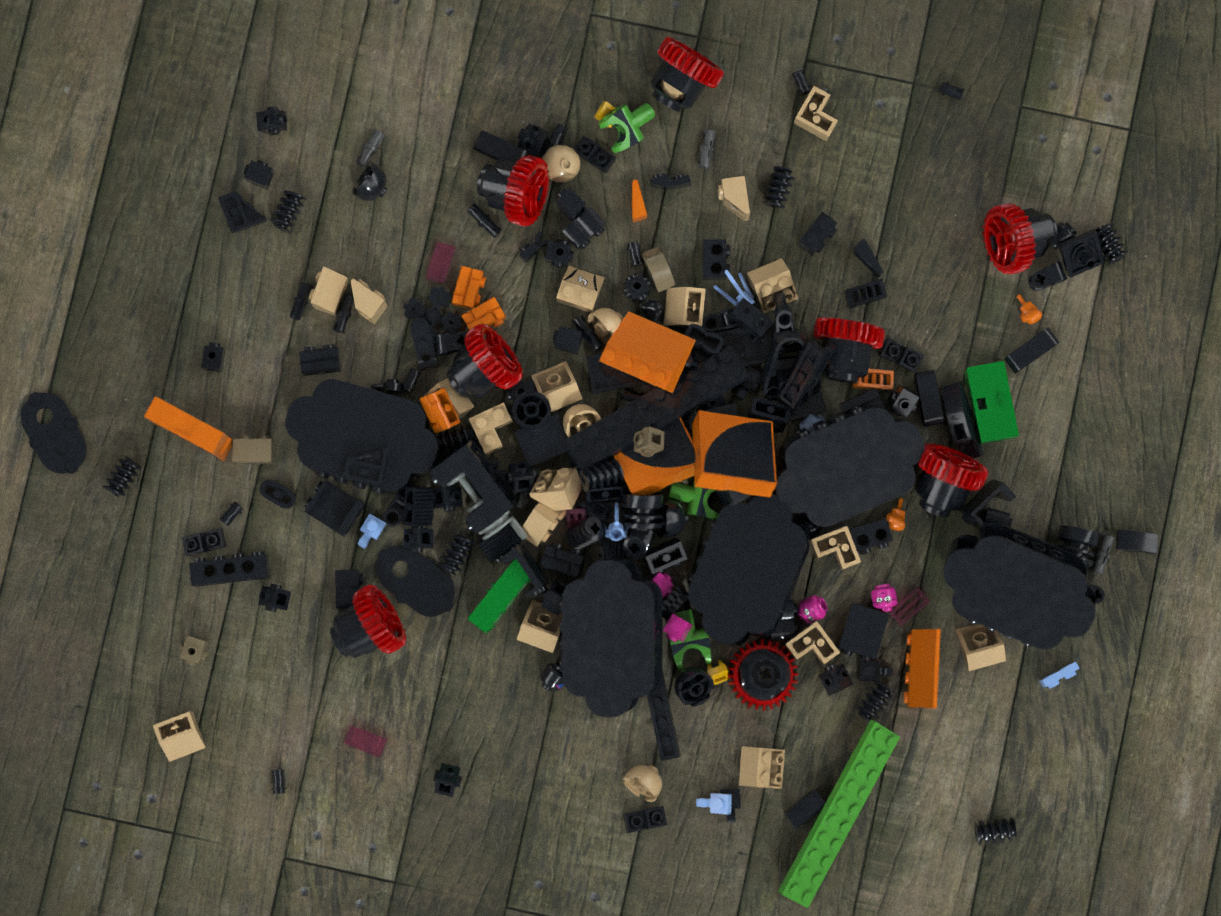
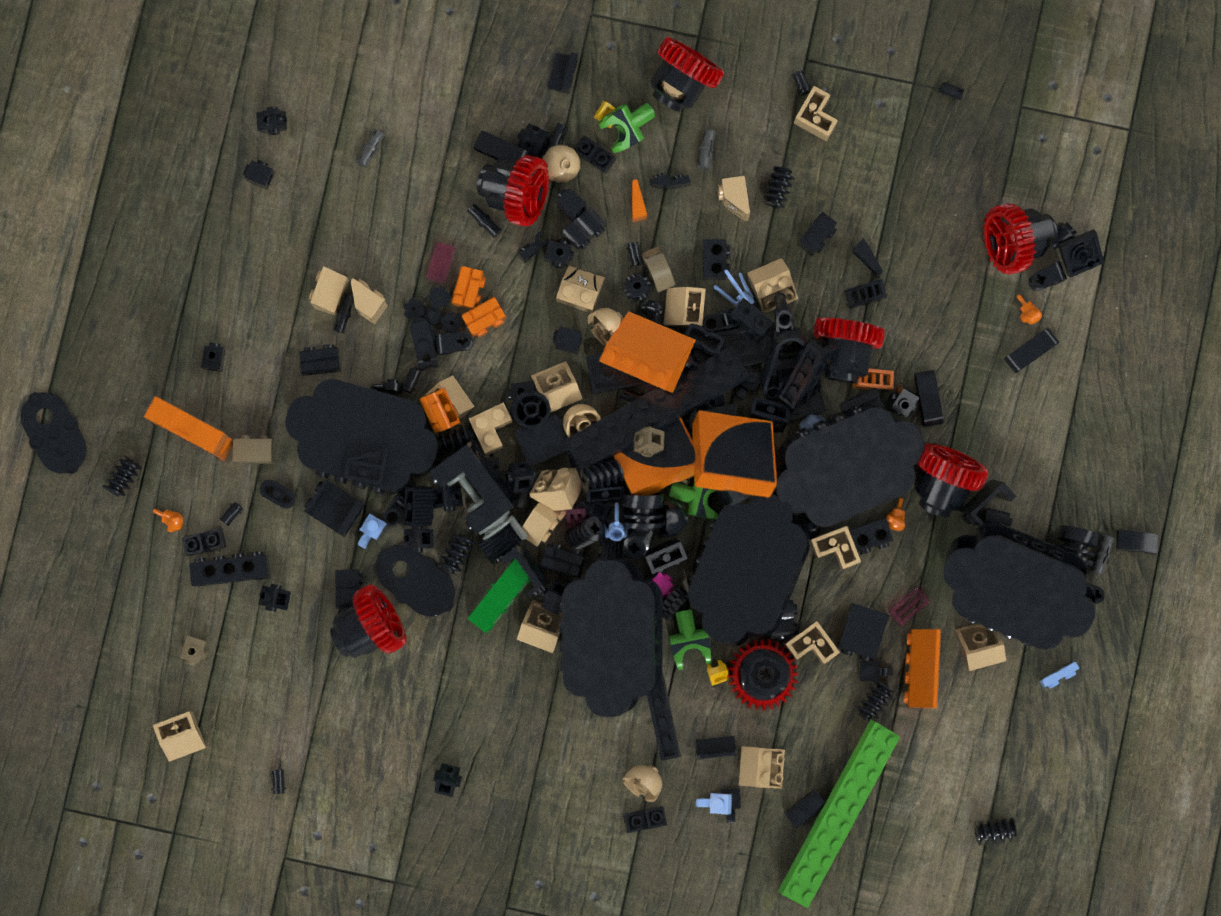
black wing [218,191,266,234] -> none
black piece [270,190,307,234] -> none
black axle [290,282,313,320] -> none
clear pink tile [344,726,388,758] -> none
black cylinder [352,162,387,201] -> none
red piece [447,324,523,399] -> none
black head [540,662,564,691] -> none
black pin [572,315,605,352] -> none
dark pink brick [663,614,693,642] -> none
black cylinder [674,667,714,707] -> none
dark pink head [798,595,828,623] -> none
black brick [819,663,853,696] -> none
dark pink head [871,584,898,612] -> none
black slope [879,338,924,373] -> none
black slope [943,381,984,459] -> none
green brick [963,361,1019,445] -> none
black piece [1095,223,1128,266] -> none
none -> orange piece [153,508,183,533]
none -> black panel [548,52,579,94]
none -> black panel [696,736,737,759]

